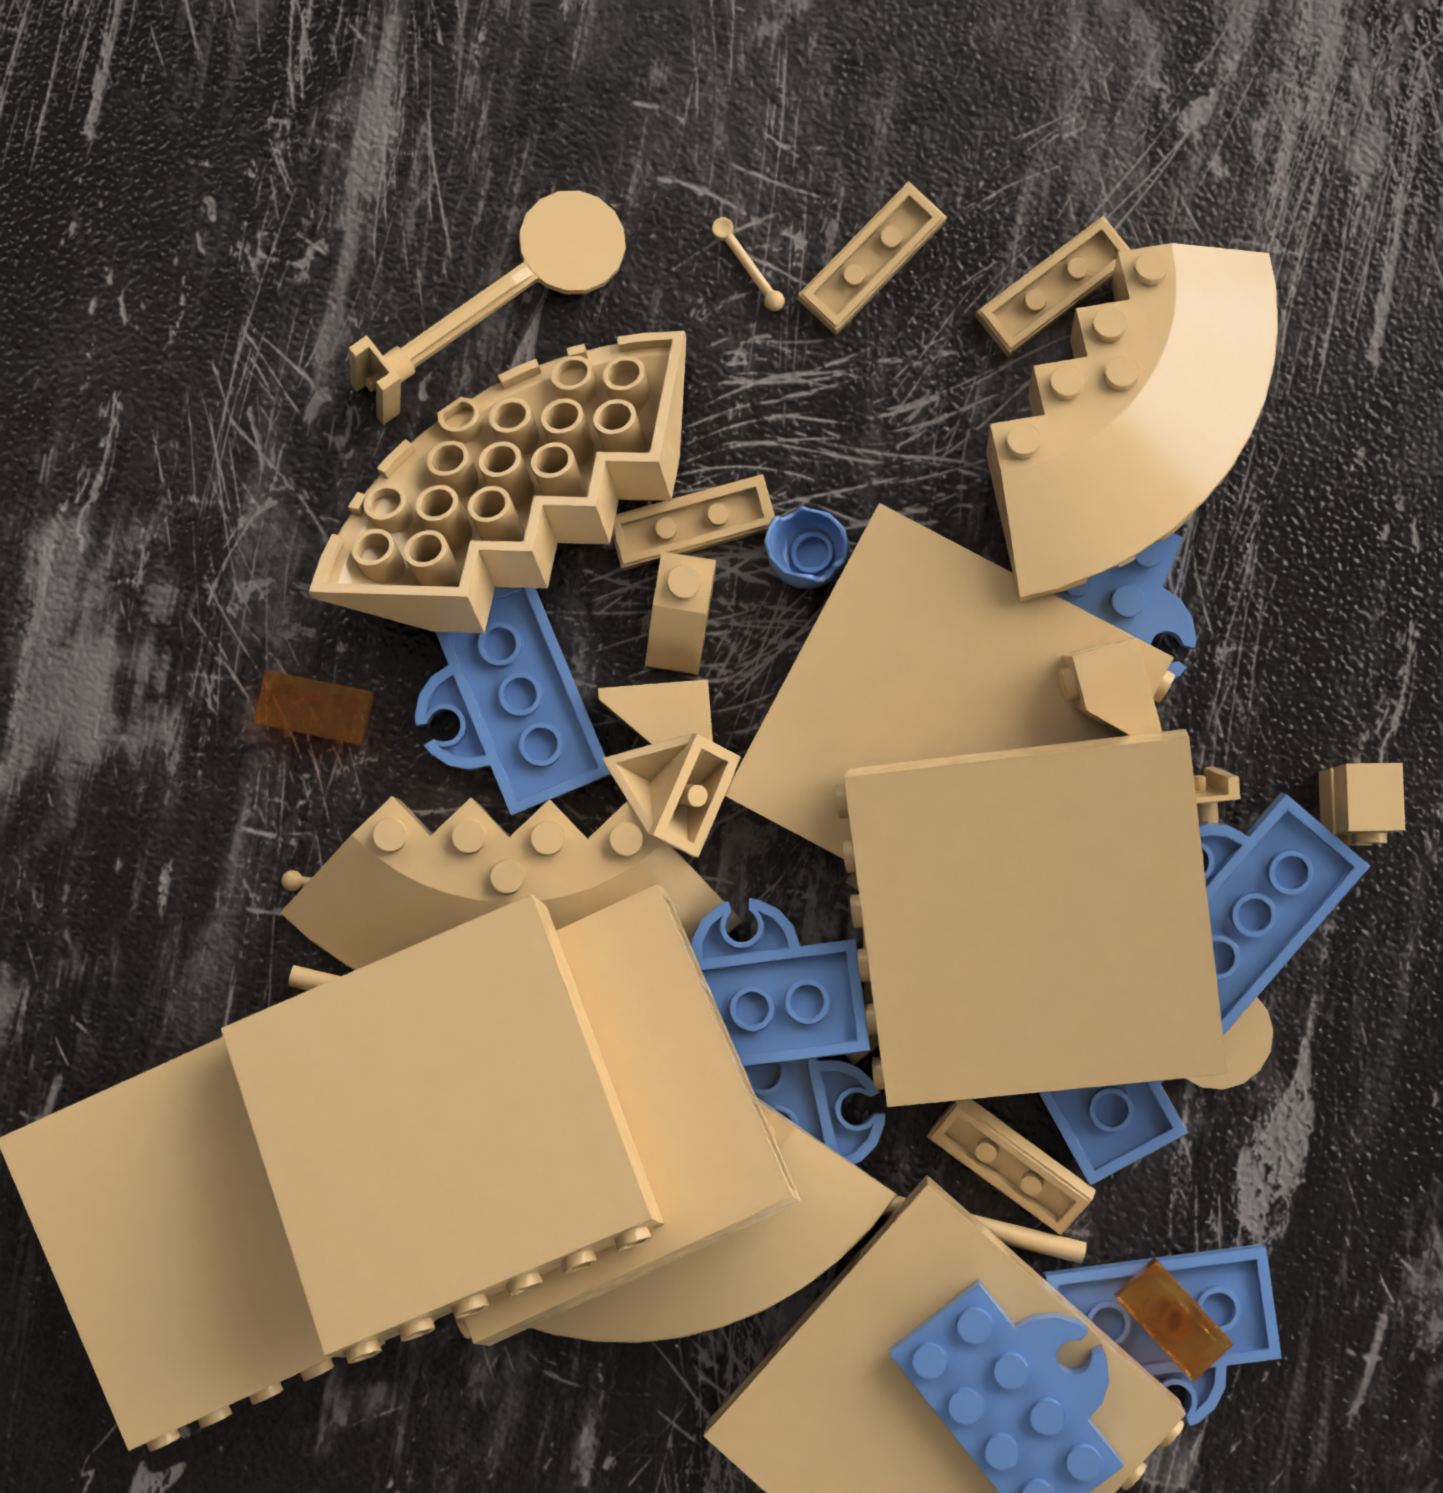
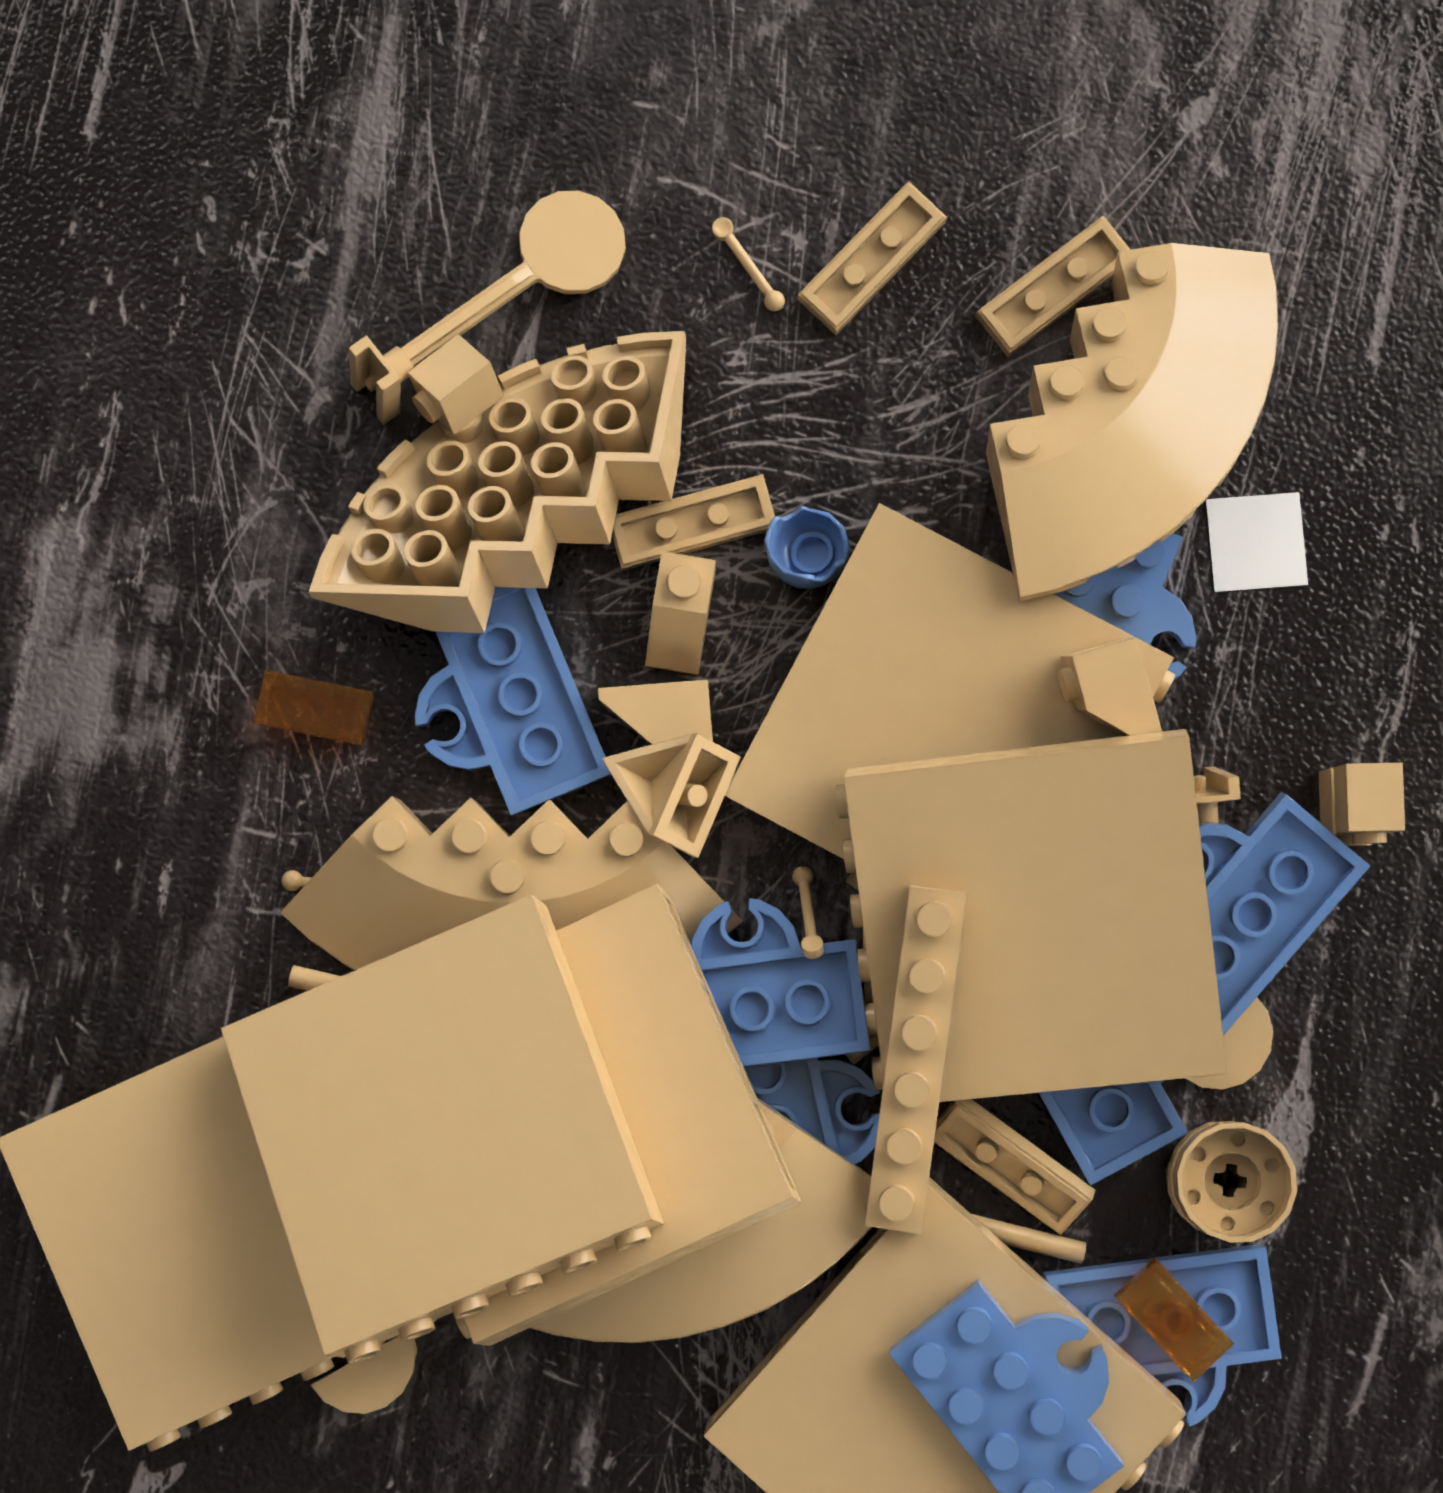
none -> tan tile [311,1335,417,1414]
none -> tan brick [407,334,504,435]
none -> tan hinge [792,866,824,959]
none -> tan plate [865,885,967,1235]
none -> tan wheel [1166,1121,1297,1243]
none -> white sticker [1206,492,1308,592]

